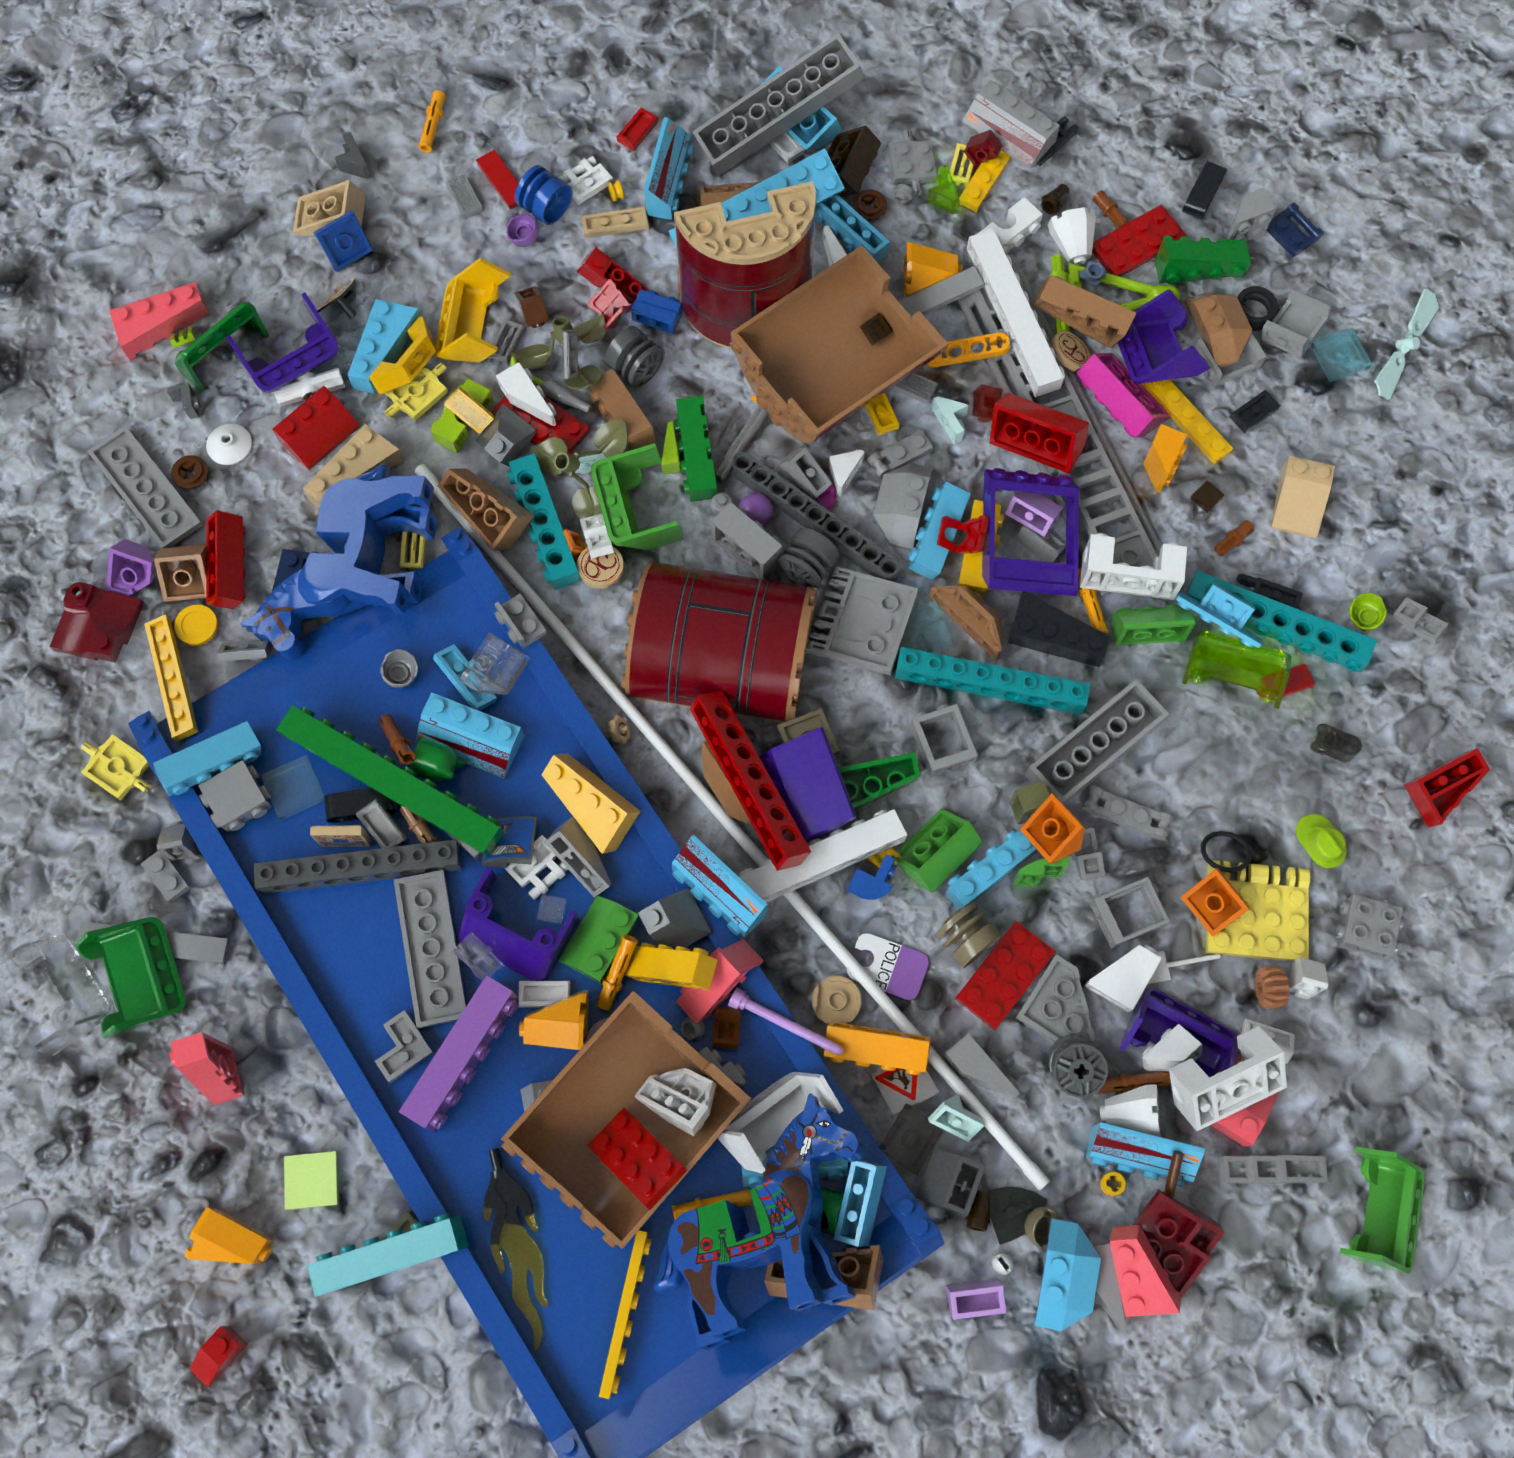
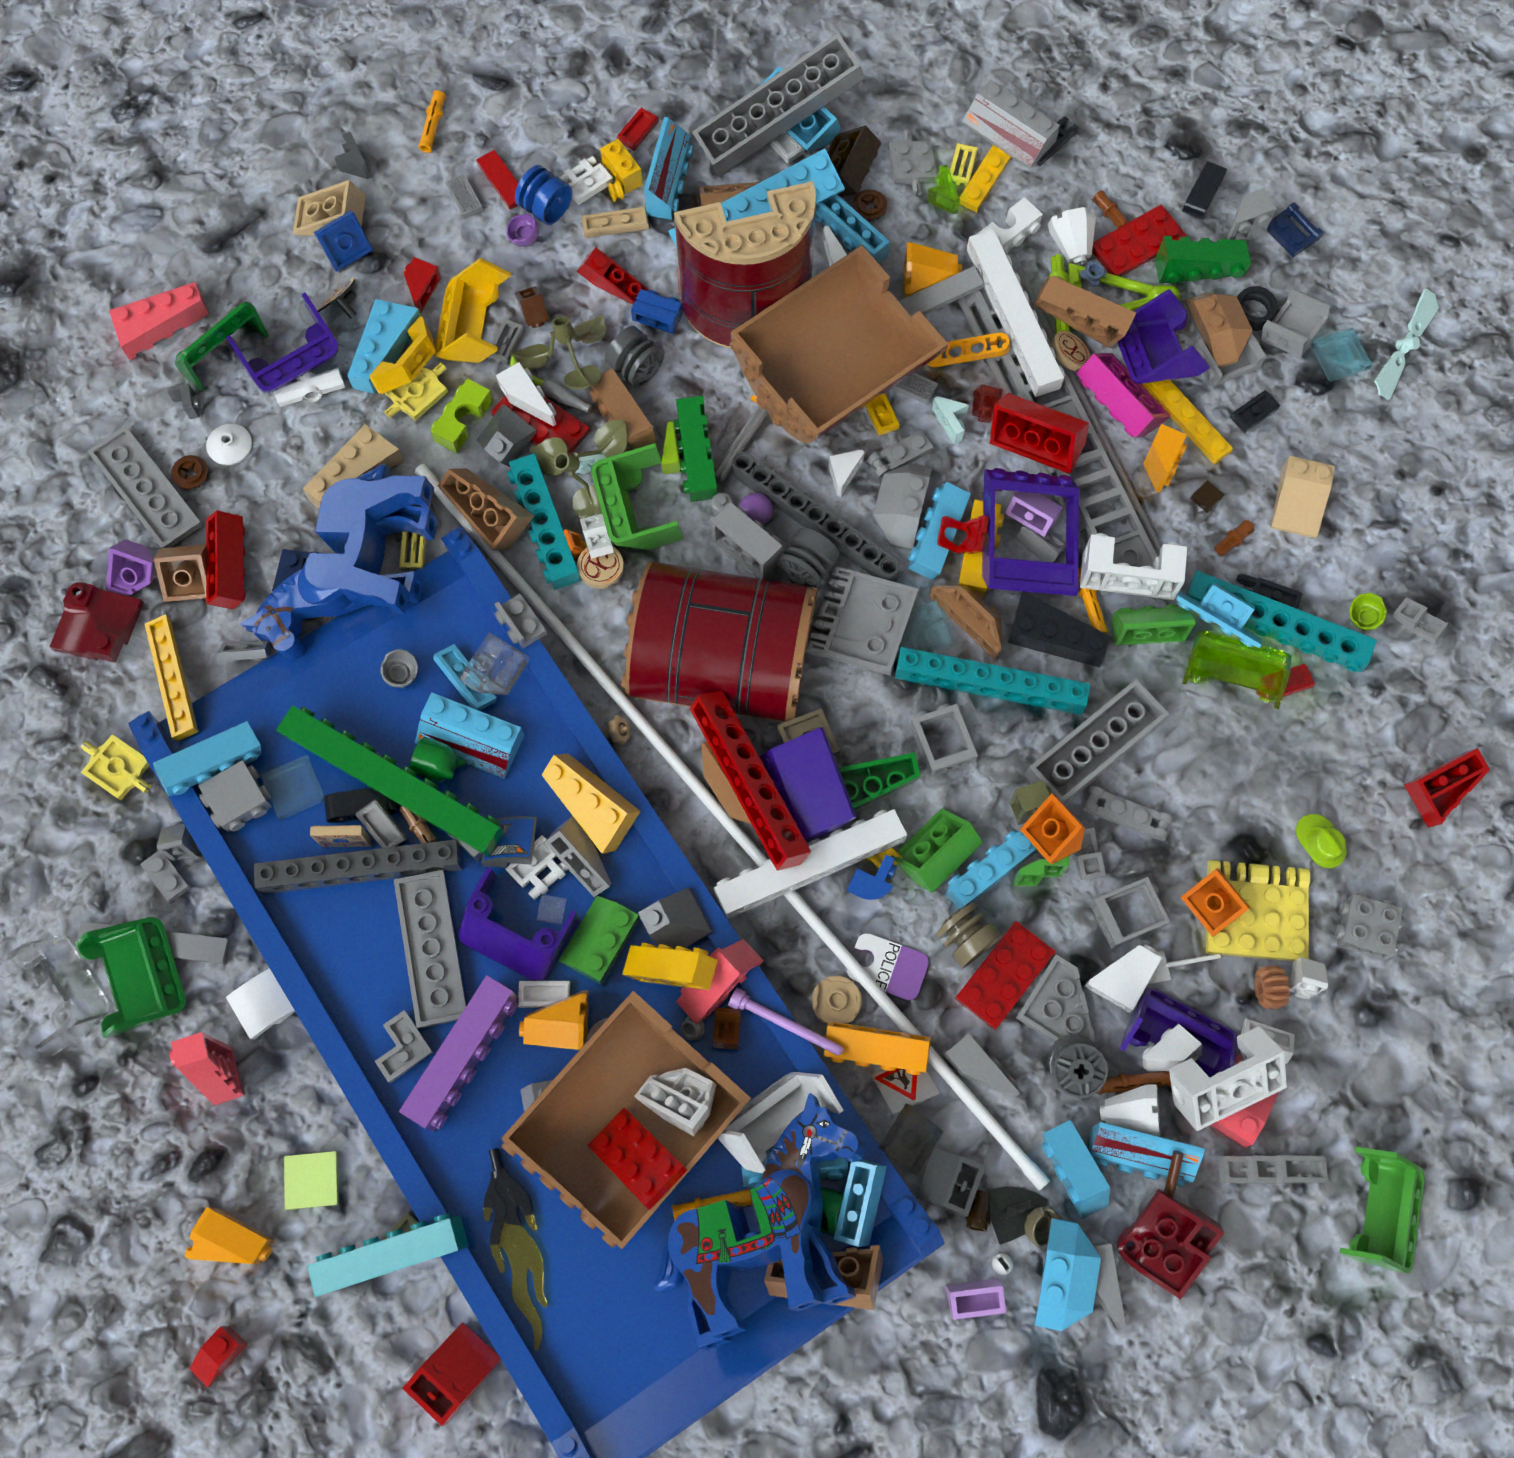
lime tile [170,326,195,348] -> none
yellow piece [174,605,218,646] -> none
red slope [272,386,360,470] -> none
dark orange pin [378,714,415,765] -> none
yellow tile [444,386,494,434] -> none
clear hips [453,932,503,981] -> none
light grey slope [561,330,578,379] -> none
piece [588,279,632,329] -> none
light orange pin [596,935,638,1011] -> none
yellow plate [599,1230,652,1399] -> none
medium azure slope [672,835,768,938] -> none
light grey slope [699,1046,747,1087] -> none
light grey slope [778,447,832,498] -> none
magenta tile [813,485,836,512] -> none
dark brown tile [859,313,892,345] -> none
light grey plate [892,184,913,204] -> none
light aqua slope [928,1094,984,1142] -> none
dark red brick [964,130,1003,168] -> none
dark brown cone [1041,184,1069,214] -> none
yellow bush [1100,1172,1126,1196] -> none
coral wedge [1110,1225,1182,1317] -> none
black piece [1201,831,1251,873] -> none
clear smoke piece [1310,724,1362,763] -> none
none -> white slope [226,968,295,1039]
none -> red slope [402,1322,501,1426]
none -> red slope [404,257,441,313]
none -> yellow brick [600,139,643,194]
none -> medium azure wedge [1041,1120,1110,1219]

